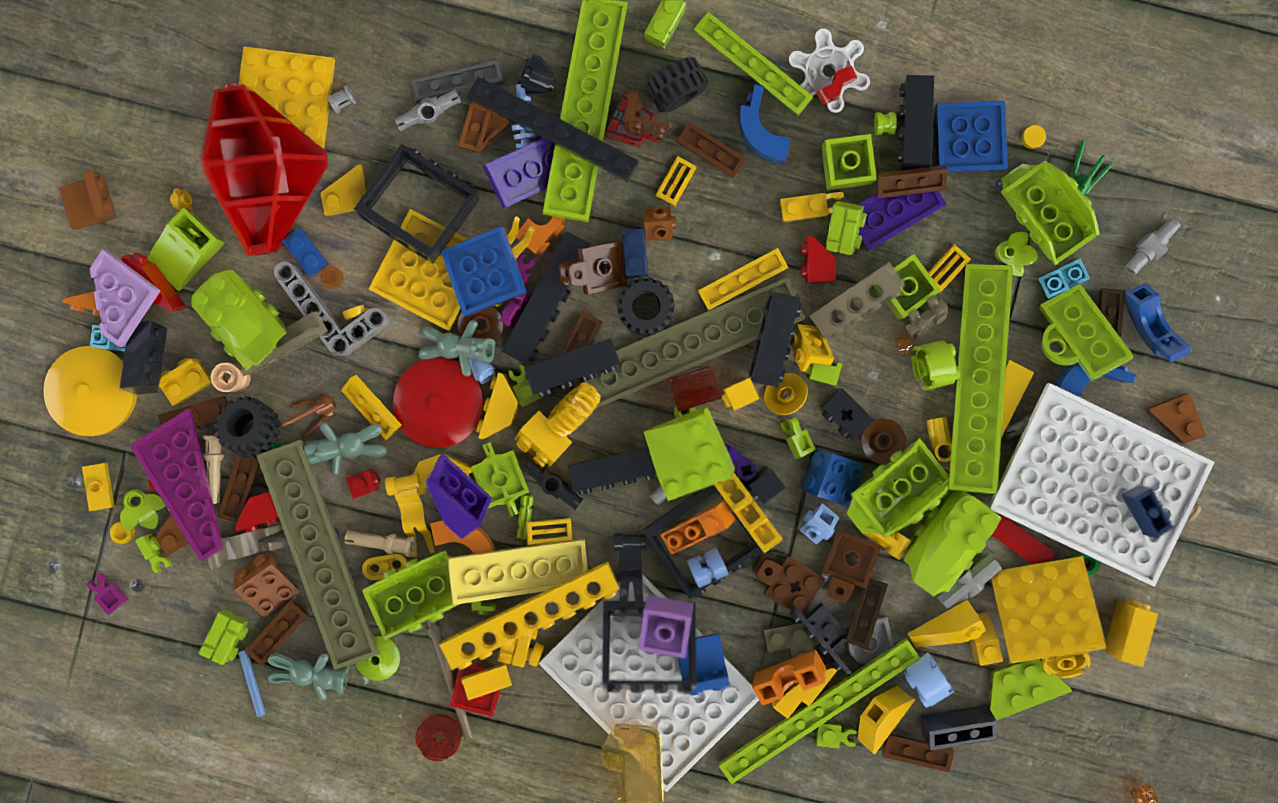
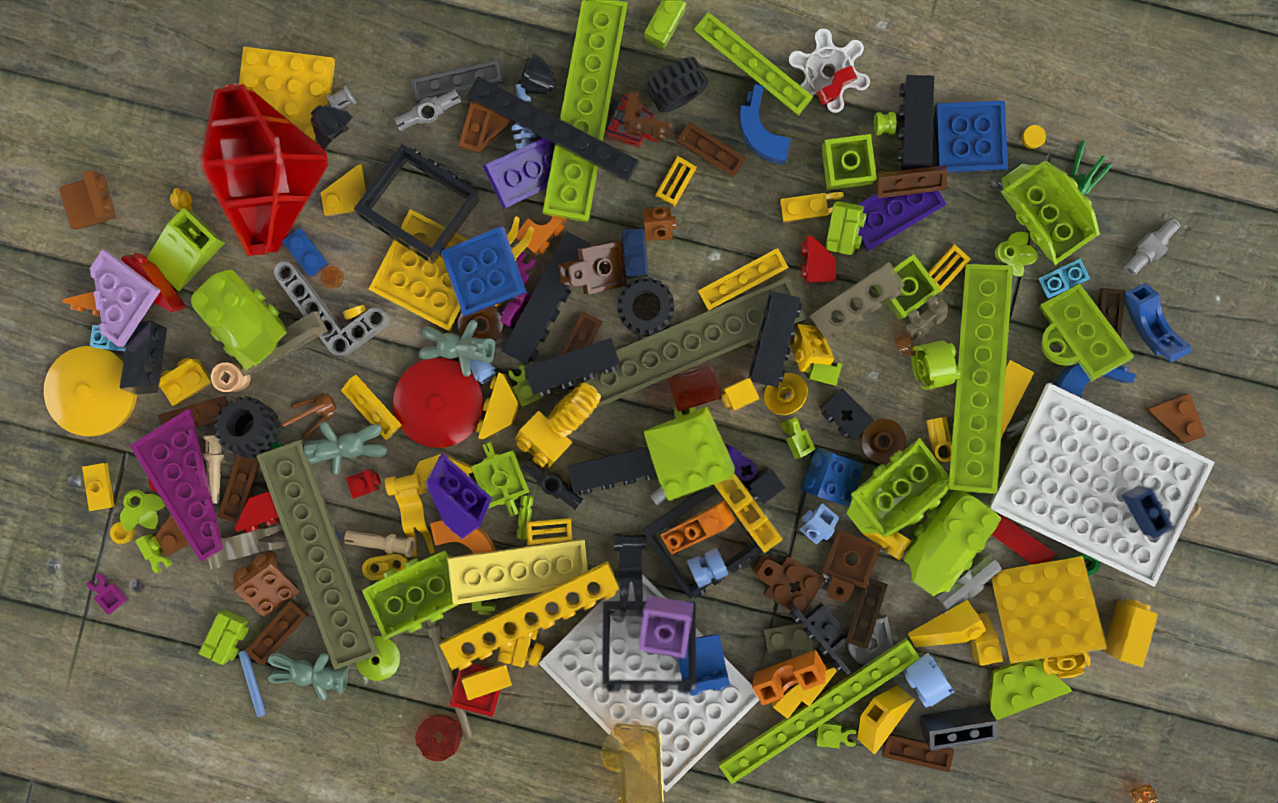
none -> black brick [310,105,353,149]

